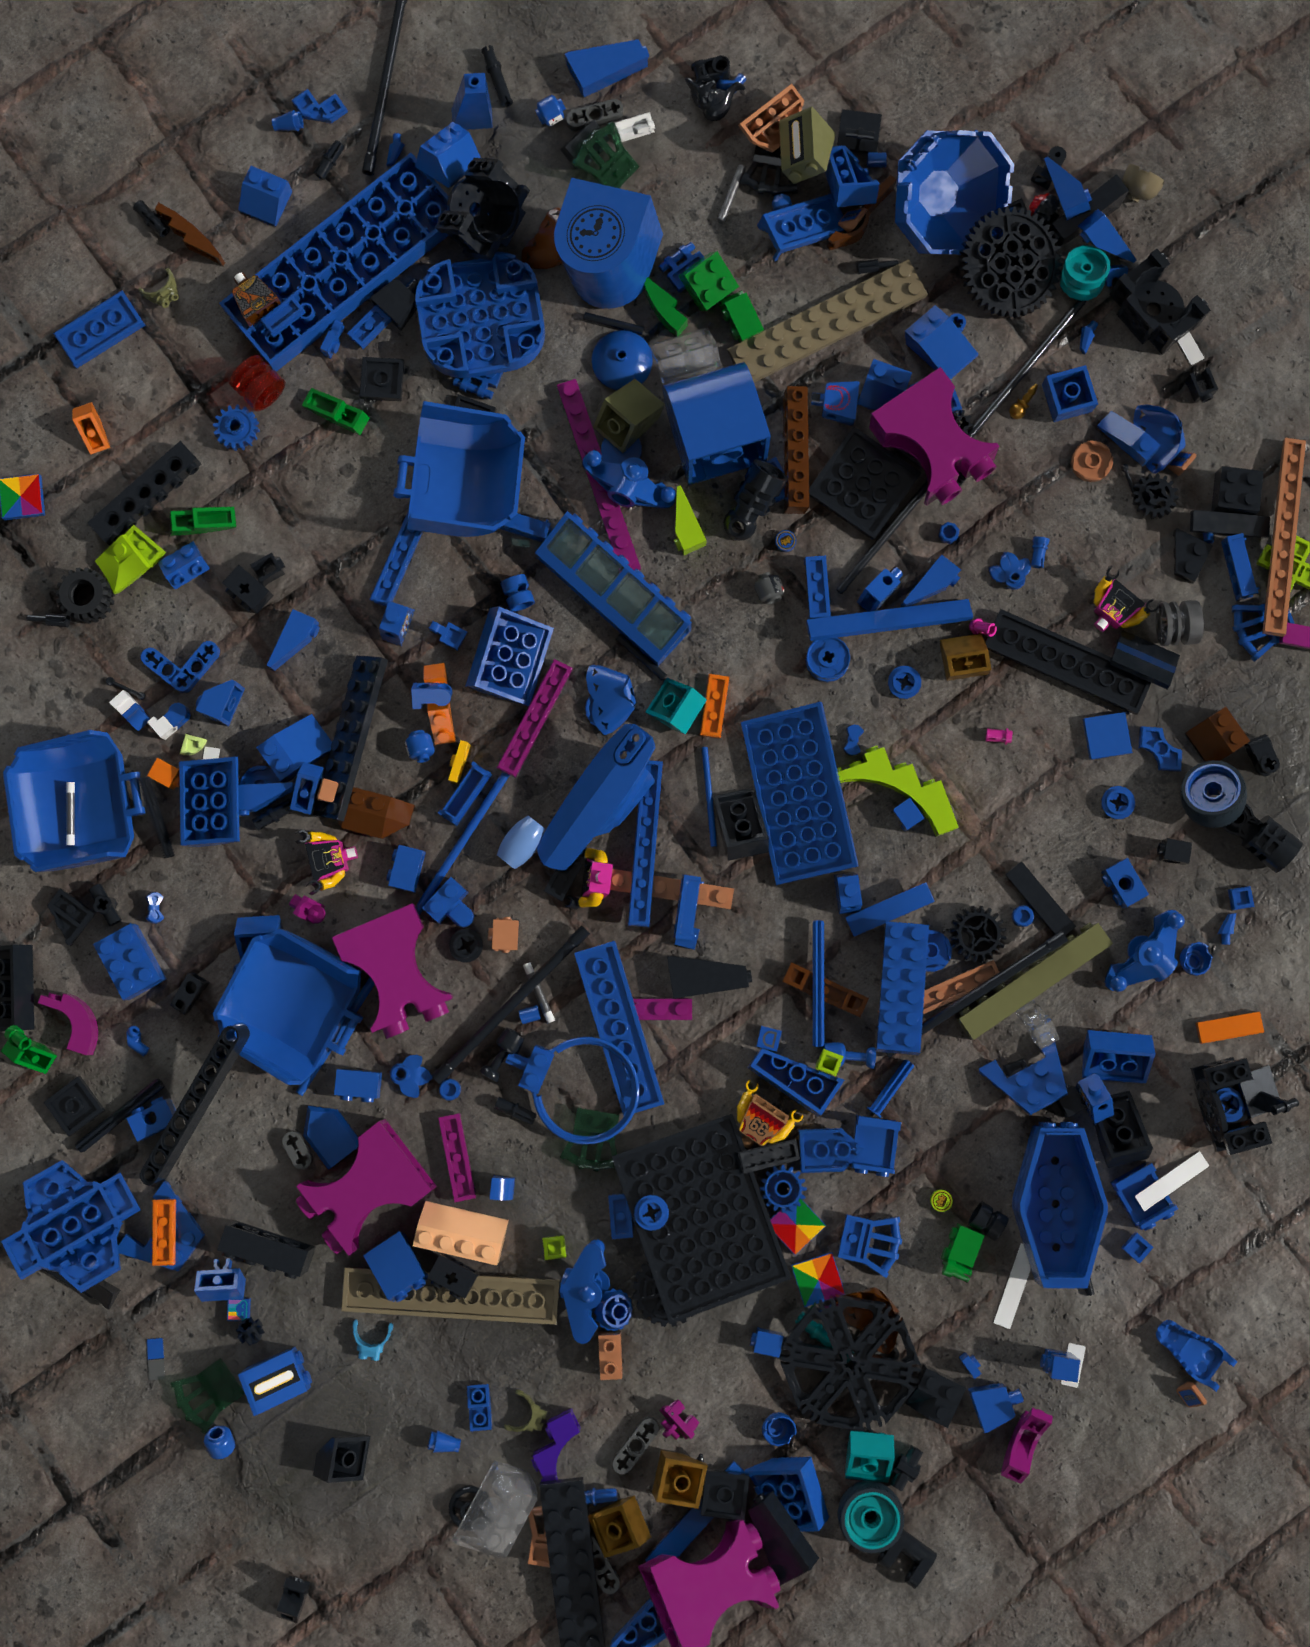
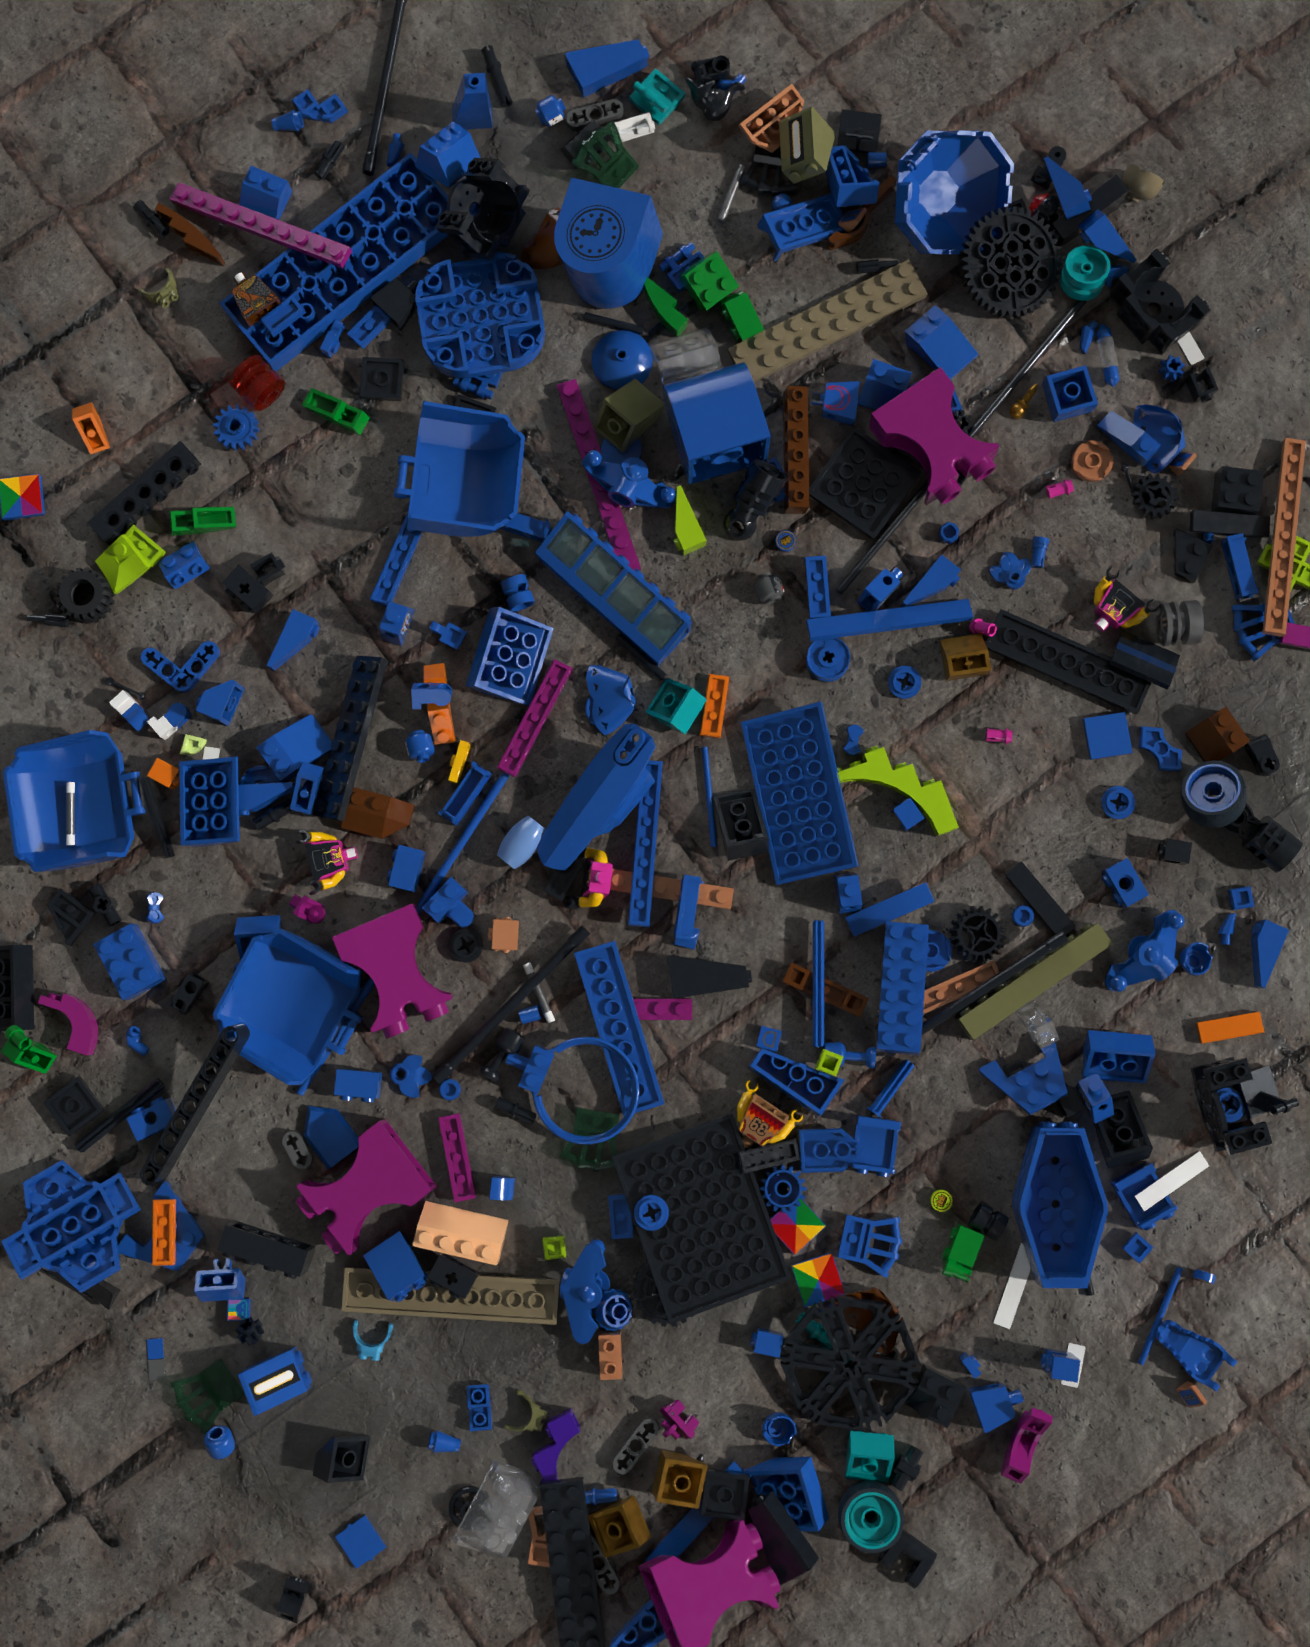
blue tile [53,290,146,369] -> none
nougat slope [316,778,338,803] -> none
blue bush [950,313,966,332] -> none
none -> magenta plate [169,182,352,268]
none -> blue piece [335,1515,386,1569]
none -> teal plate [629,68,686,126]
none -> dark pink pin [1046,479,1074,499]
none -> piece [1096,324,1120,387]
none -> blue axle [1137,1267,1183,1366]
none -> blue gear [1158,354,1185,382]
none -> blue tile [1192,1269,1216,1284]
none -> blue slope [1251,919,1289,989]

